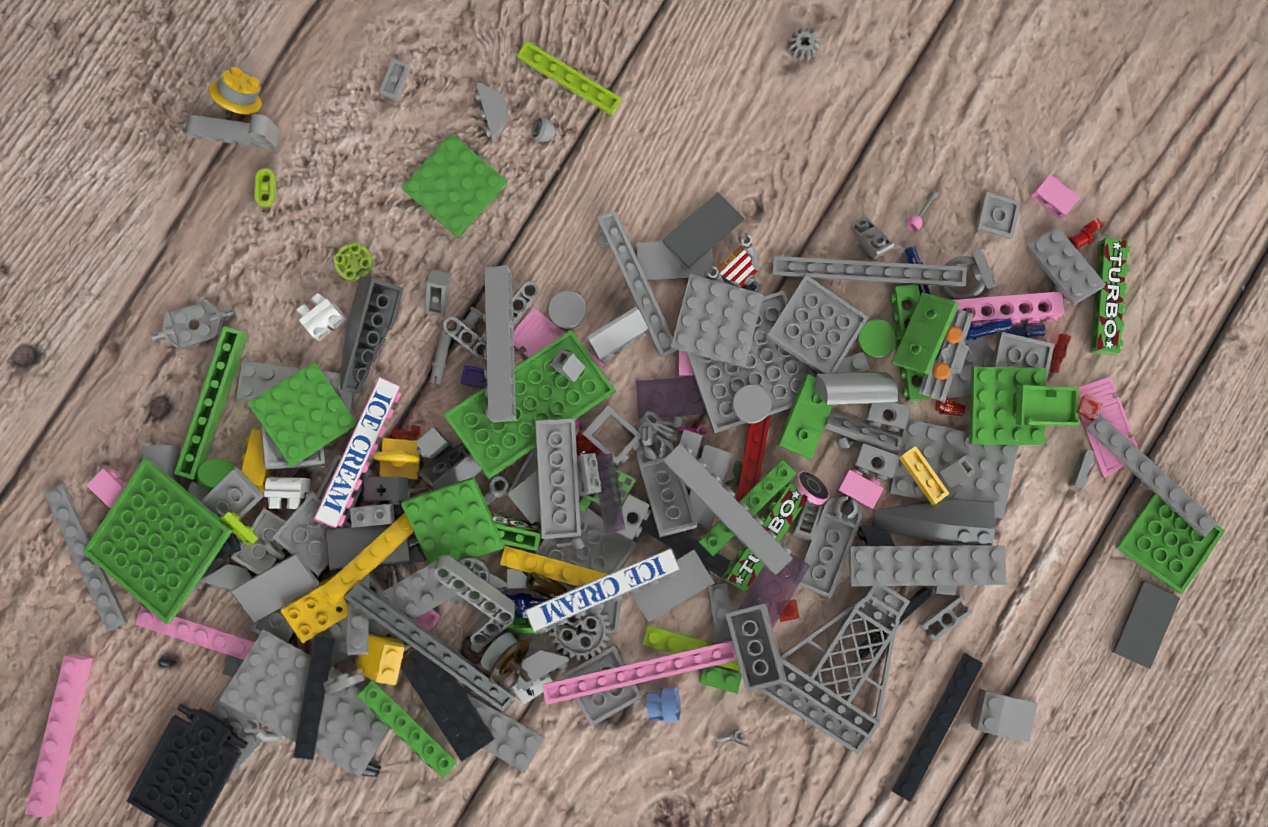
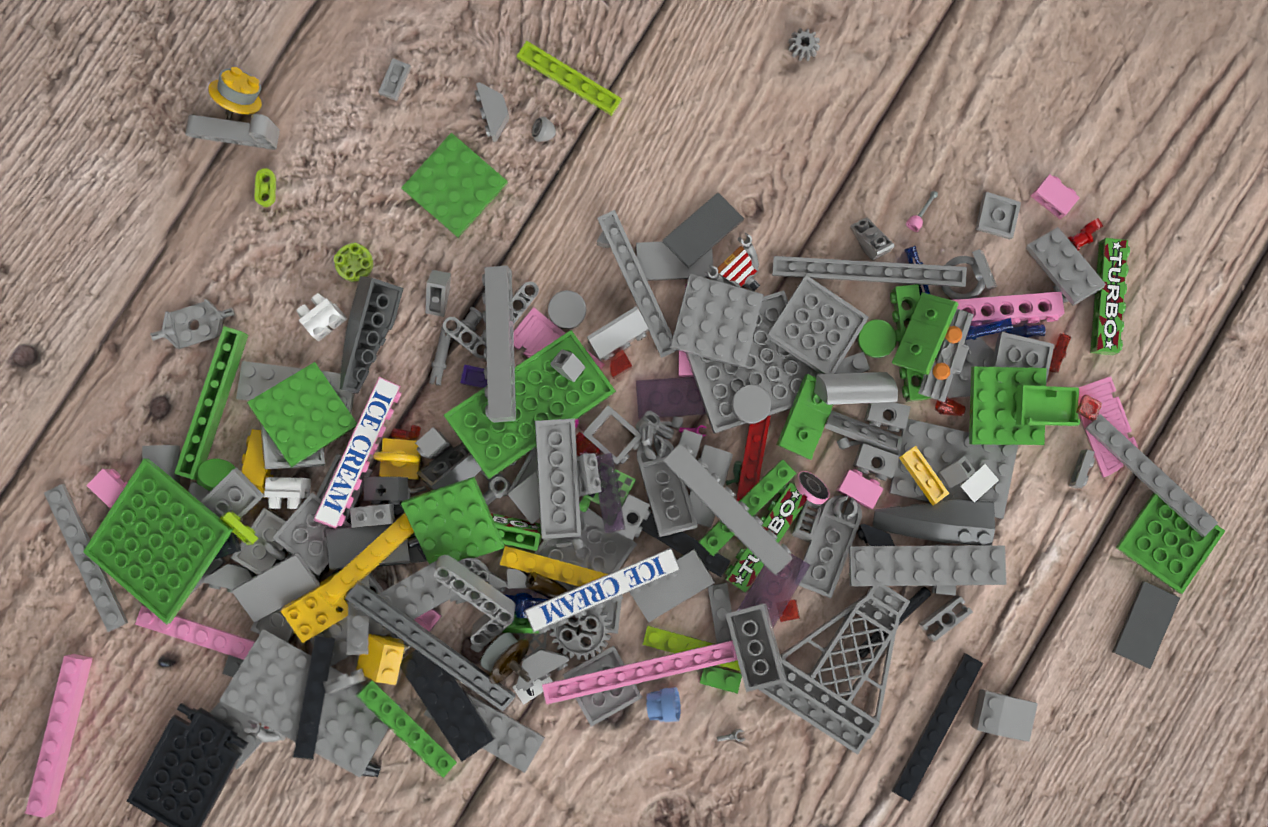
none -> clear red brick [610,350,633,379]
none -> white sticker [961,464,999,503]

